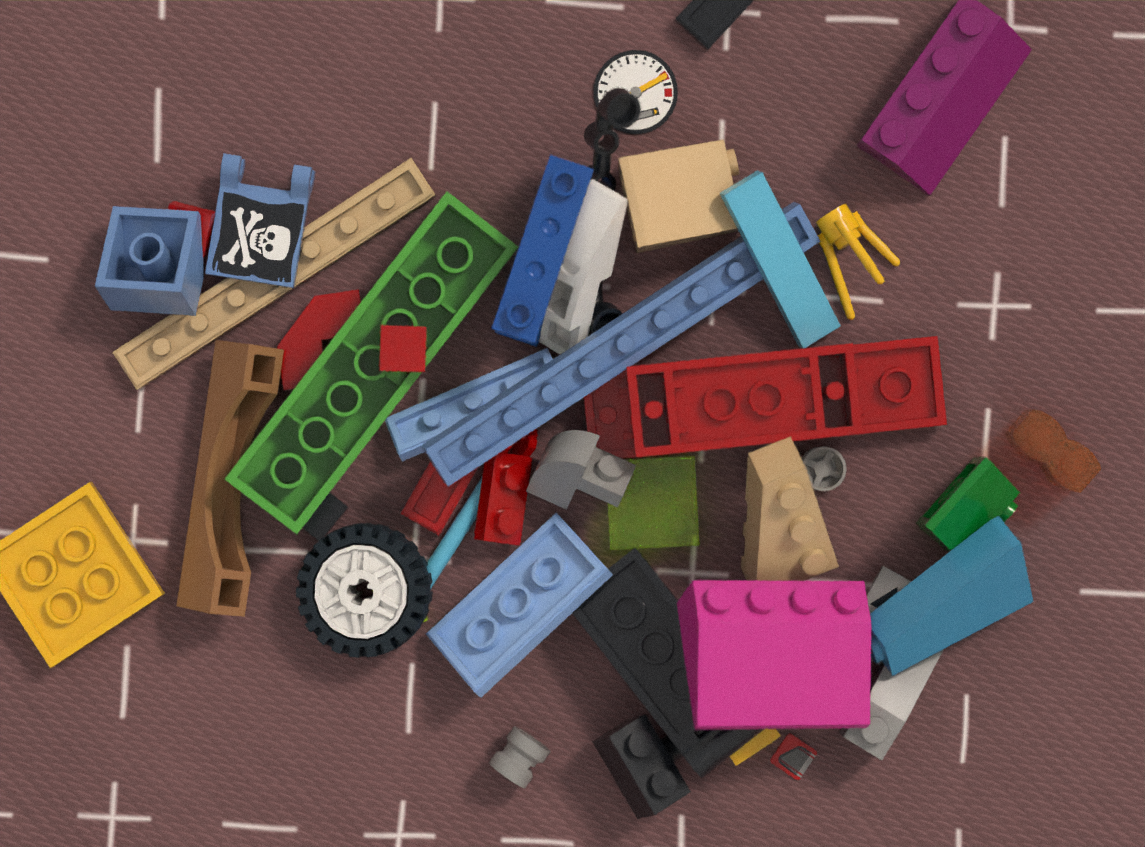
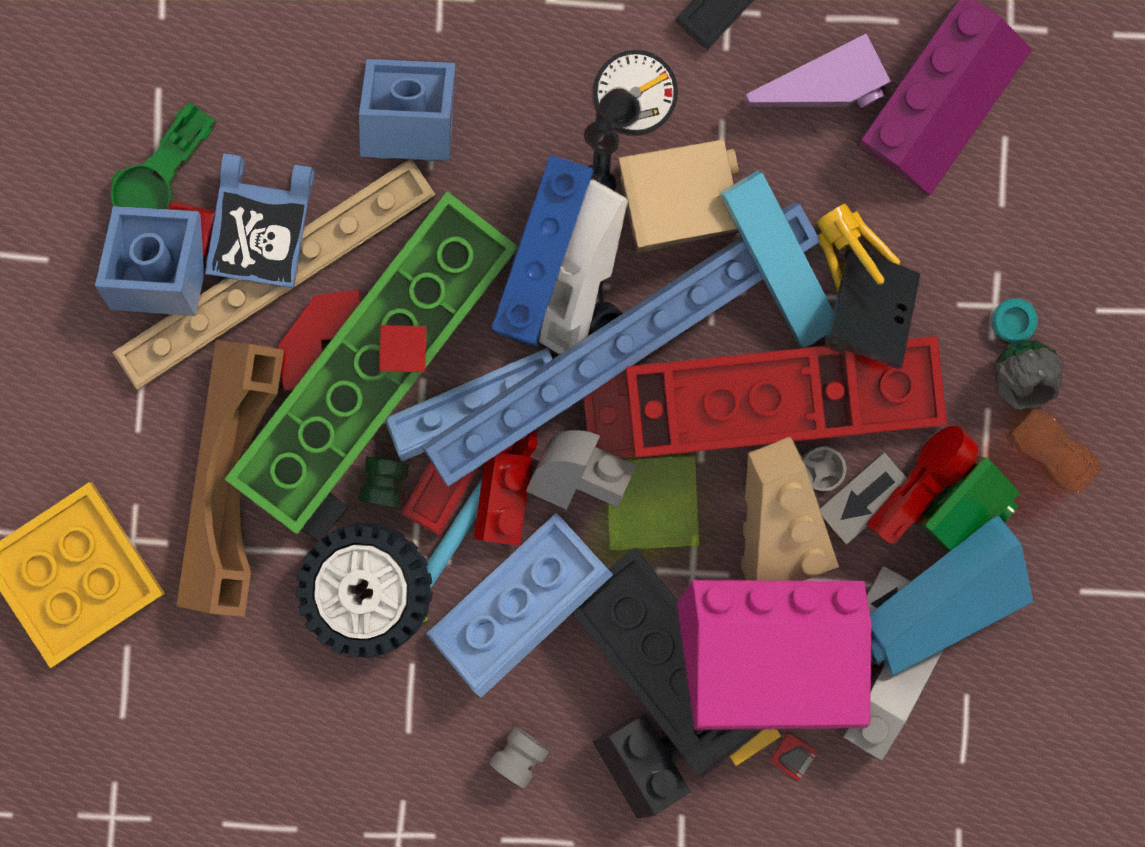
none -> green piece [110,102,217,209]
none -> clear green wheel [358,456,410,508]
none -> medium blue slope [359,59,455,161]
none -> lavender slope [744,33,891,108]
none -> light grey tile [819,452,907,545]
none -> black door [825,245,920,369]
none -> red piece [866,426,978,544]
none -> teal tile [991,298,1038,344]
none -> dark grey piece [993,339,1065,411]

